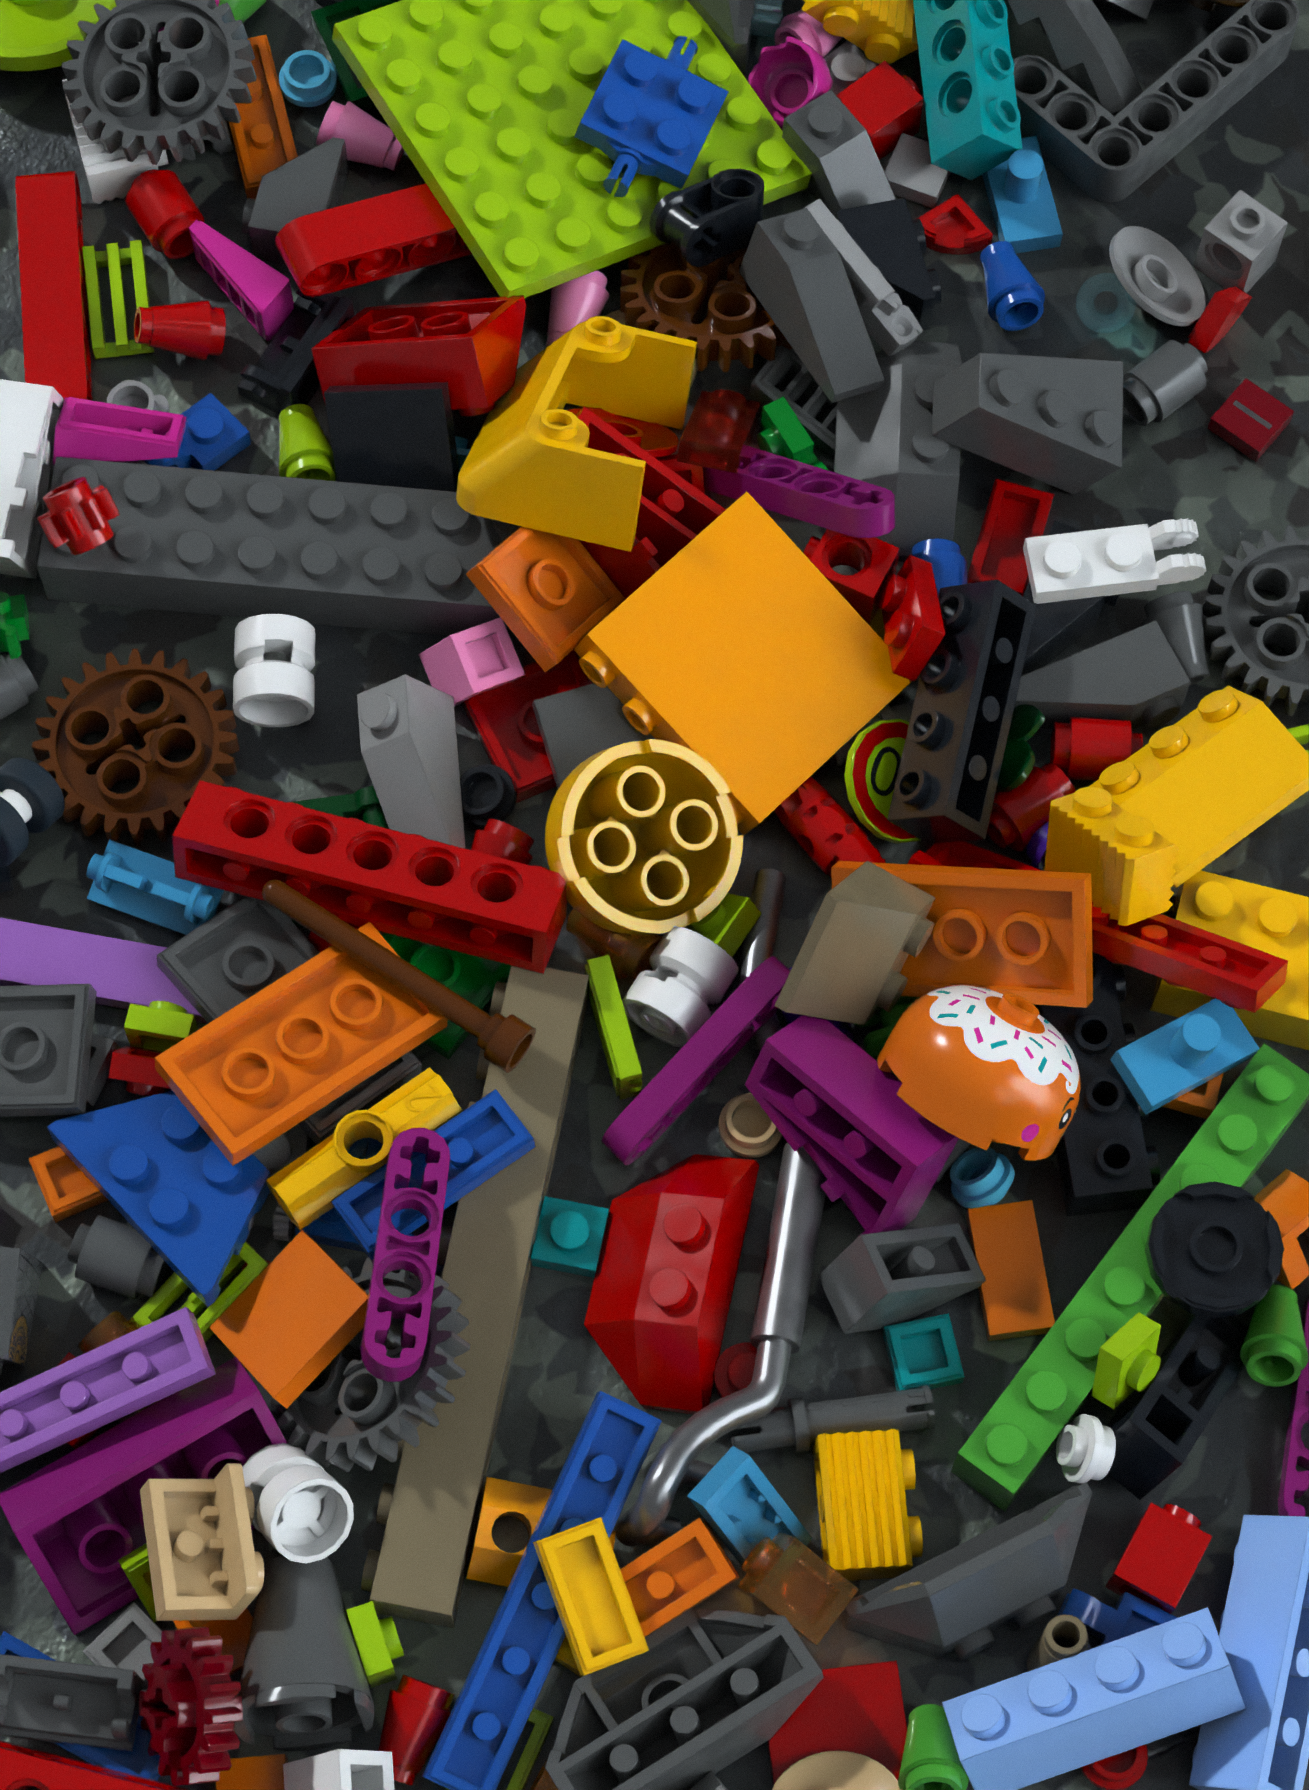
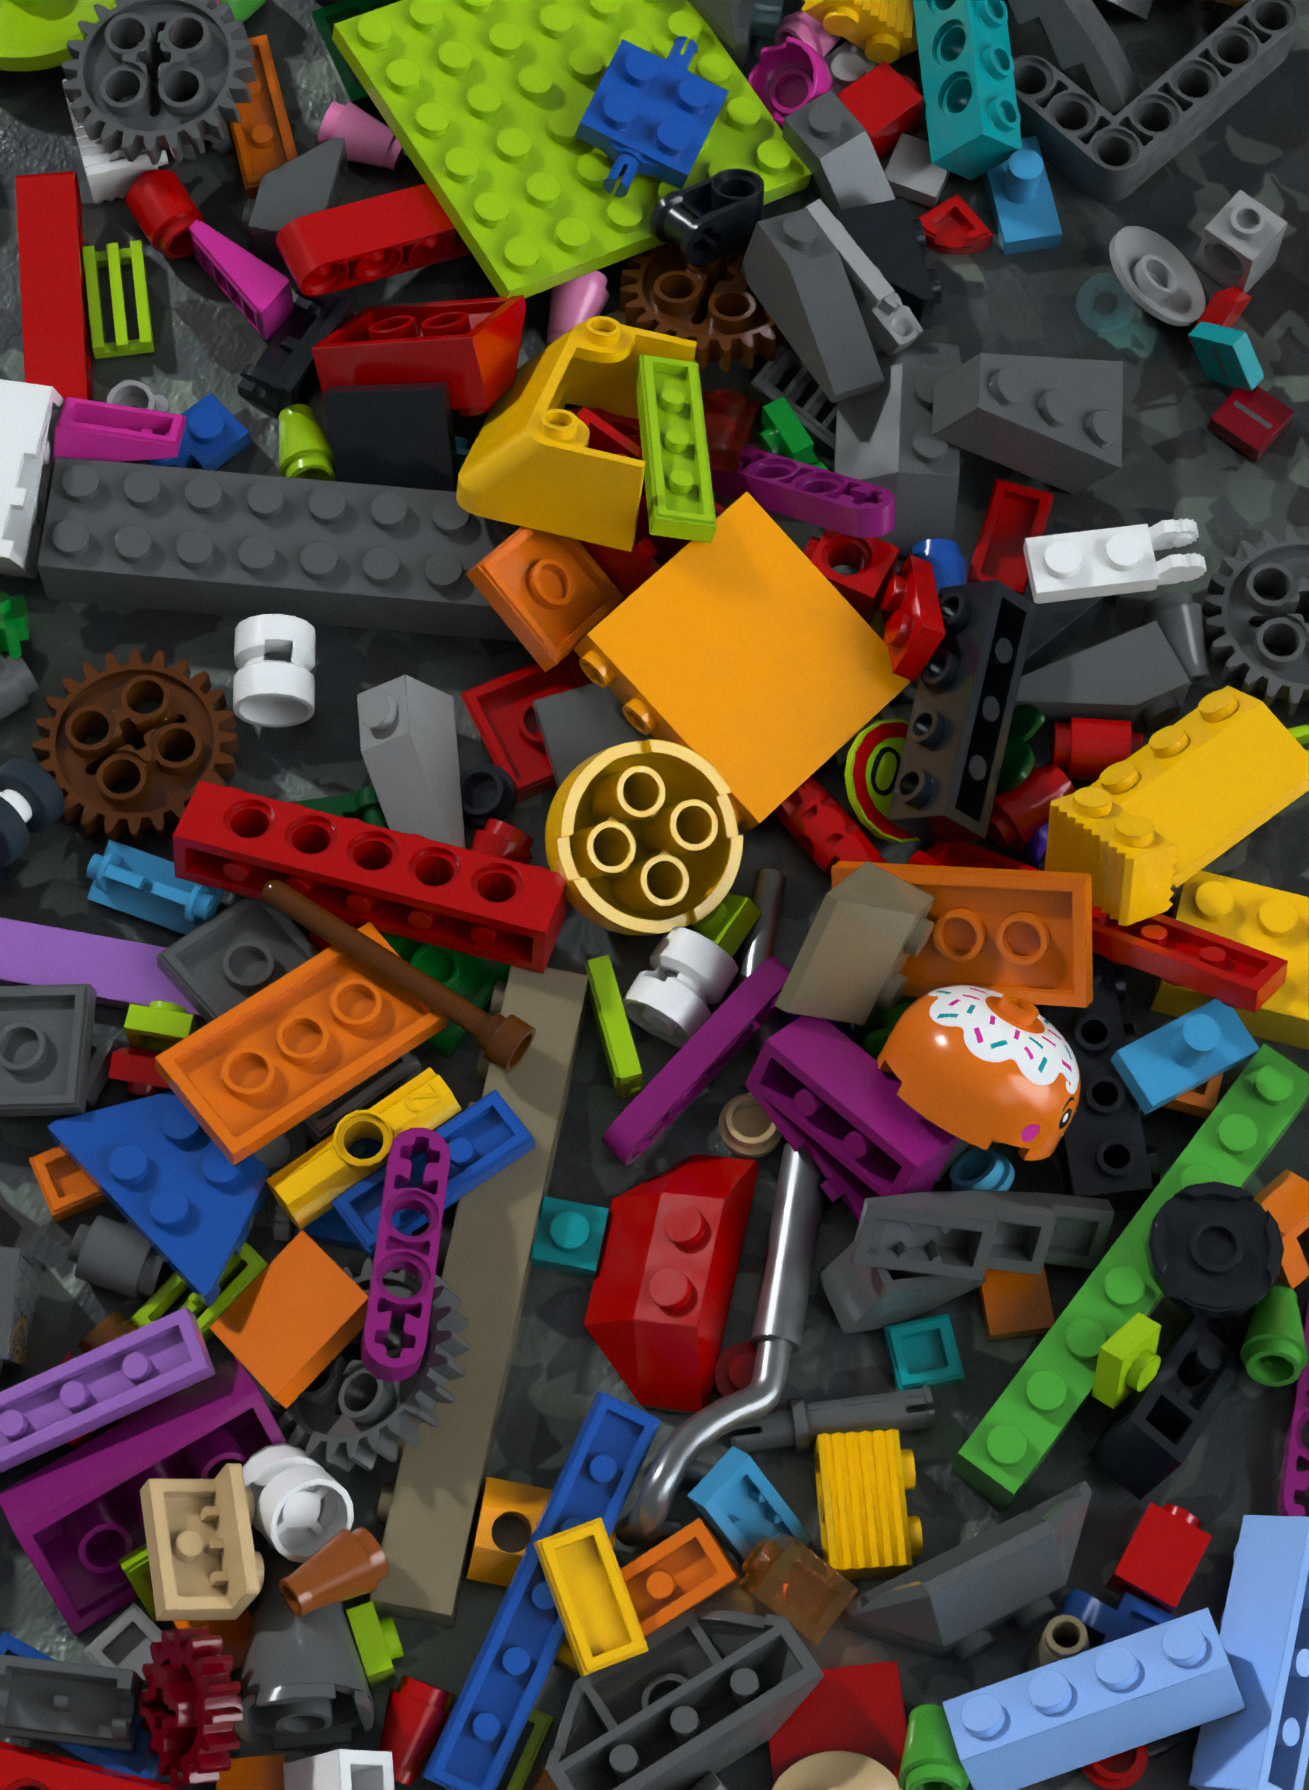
red gear [37,477,120,555] -> none
red cone [134,301,226,361] -> none
medium azure plate [279,50,337,107] -> none
bright pink panel [418,617,525,707] -> none
clear orange cone [566,908,662,980] -> none
blue cone [980,241,1045,331] -> none
white plate [1056,1414,1116,1484] -> none
dark grey brick [1123,340,1208,426] -> none
none -> dark orange cone [279,1527,388,1618]
none -> lime tile [634,354,717,543]
none -> dark grey slope [850,1190,1115,1281]
none -> teal tile [1188,321,1264,391]

